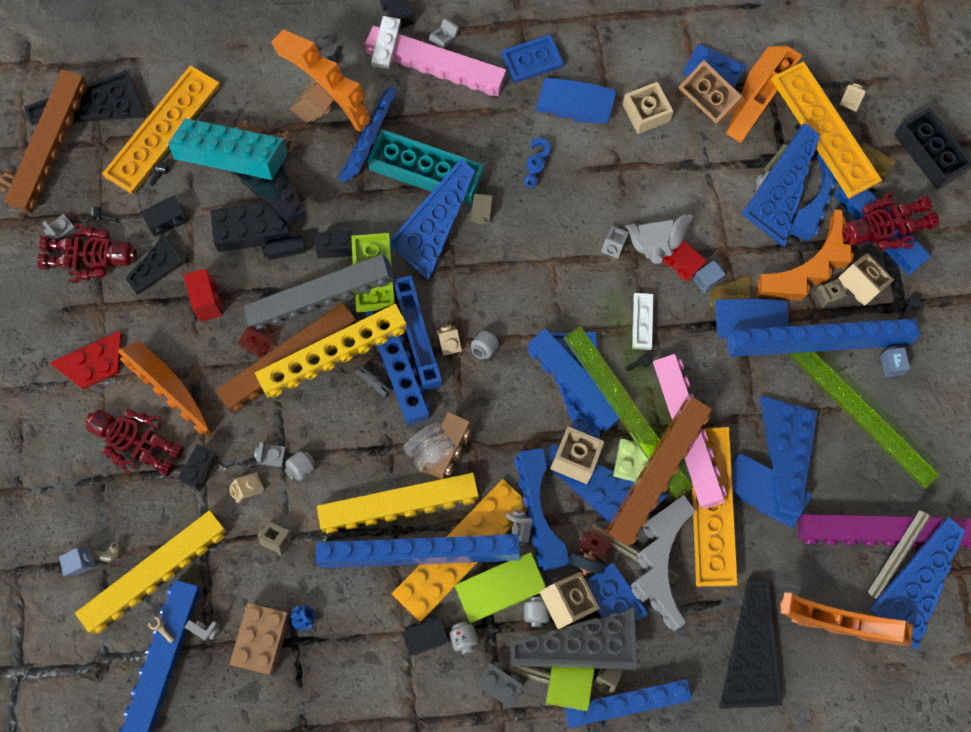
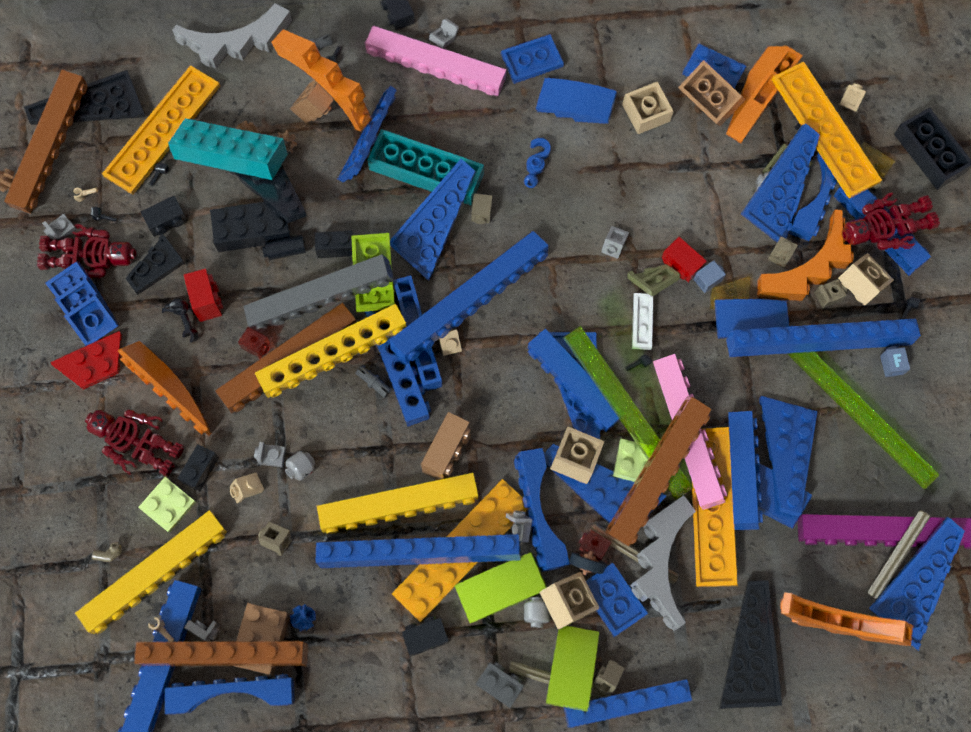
sand blue brick [59,548,96,576] -> none
white plate [371,16,401,69] -> none
clear wheel [403,423,456,472] -> none
light grey head [449,622,479,654] -> none
light grey head [471,331,499,359] -> none
dark grey wing [510,608,637,669] -> none
light grey torso [625,215,693,264] -> none
none -> blue slope [46,261,119,346]
none -> tan hand [73,187,98,202]
none -> dark orange brick [134,642,308,666]
none -> yellowish green plate [138,477,196,533]
none -> black piece [162,298,198,343]
none -> blue arch [165,674,295,715]
none -> light grey arch [172,4,292,68]
none -> blue brick [390,231,548,364]
none -> olive wing [628,265,680,297]
none -> blue brick [728,411,763,530]
none -> dark tan brick [768,236,798,268]

